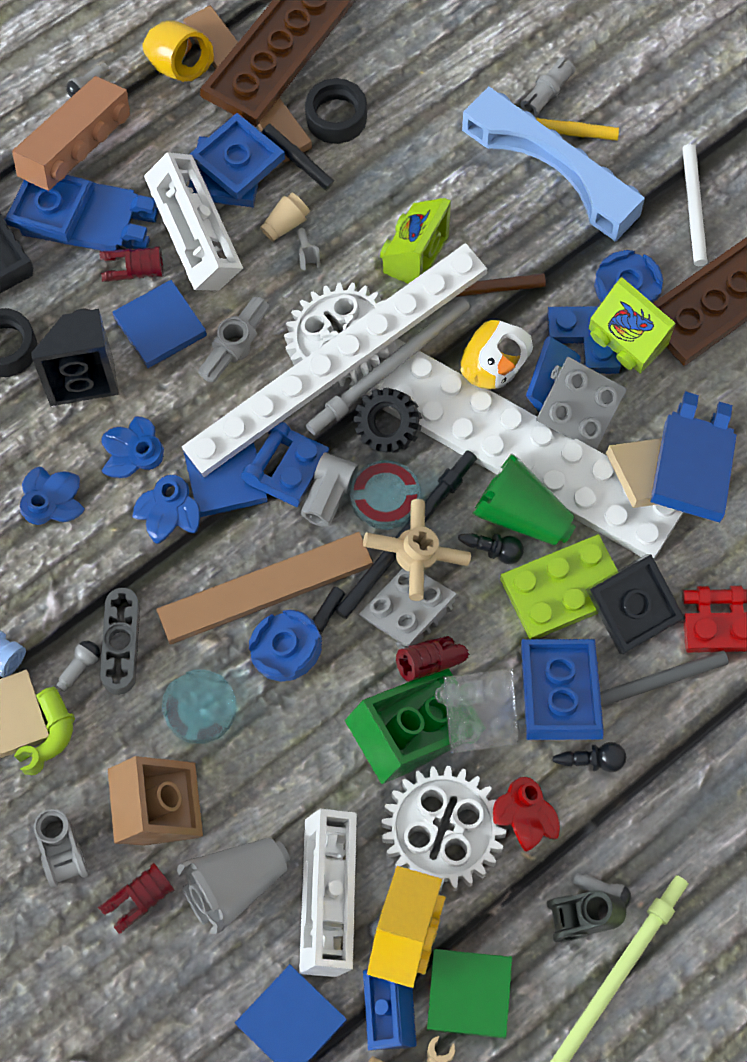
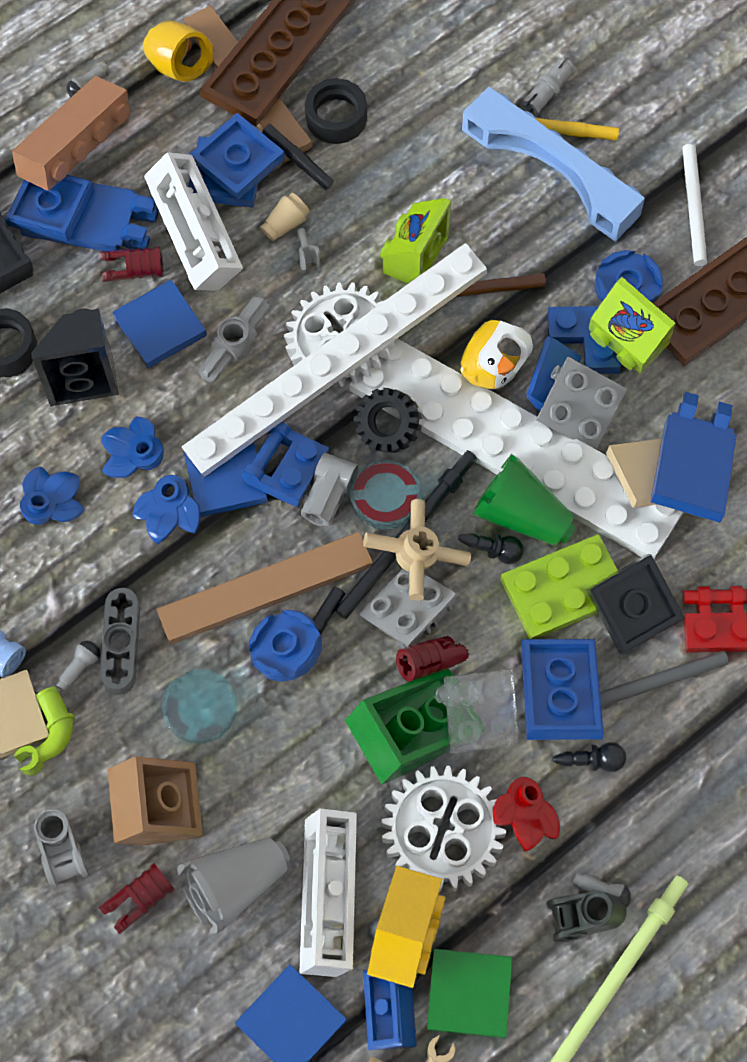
light grey bar [306,298,470,435] -> none

